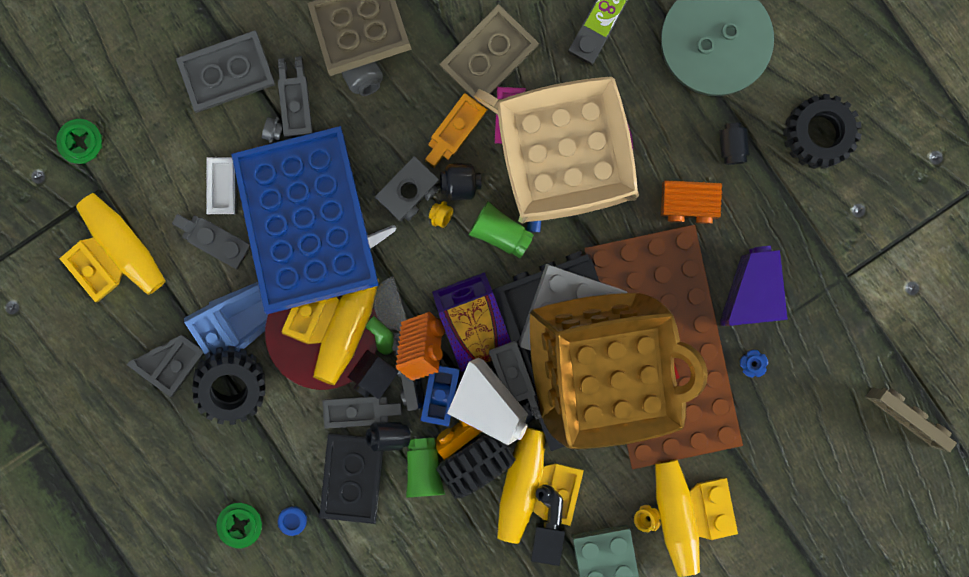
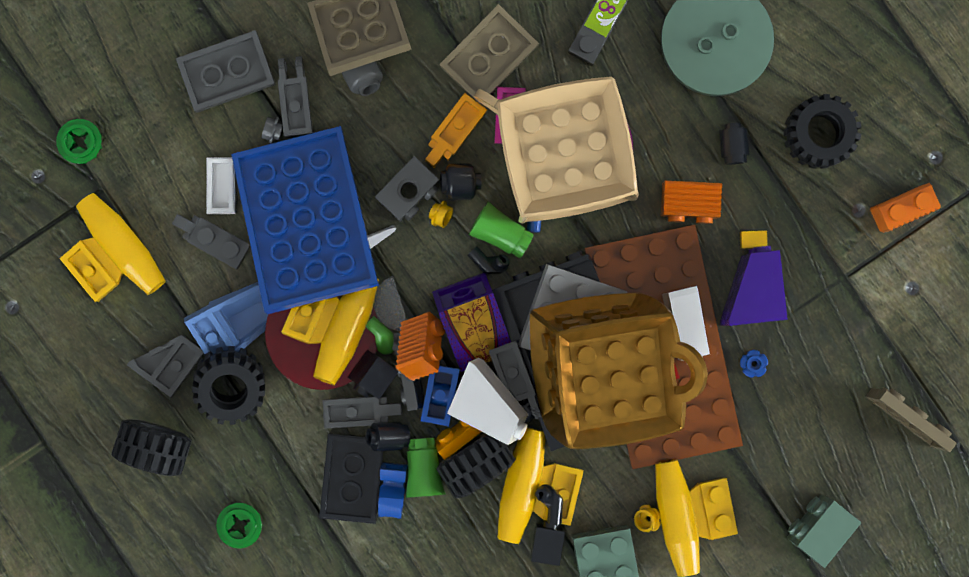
blue tile [278,506,307,536] -> none
none -> black tyre [111,419,192,476]
none -> blue leg [378,462,408,519]
none -> black arm [467,246,510,274]
none -> white slope [662,286,710,365]
none -> yellow piece [740,231,767,249]
none -> sand green brick [786,494,861,568]
none -> orange brick [870,183,941,233]

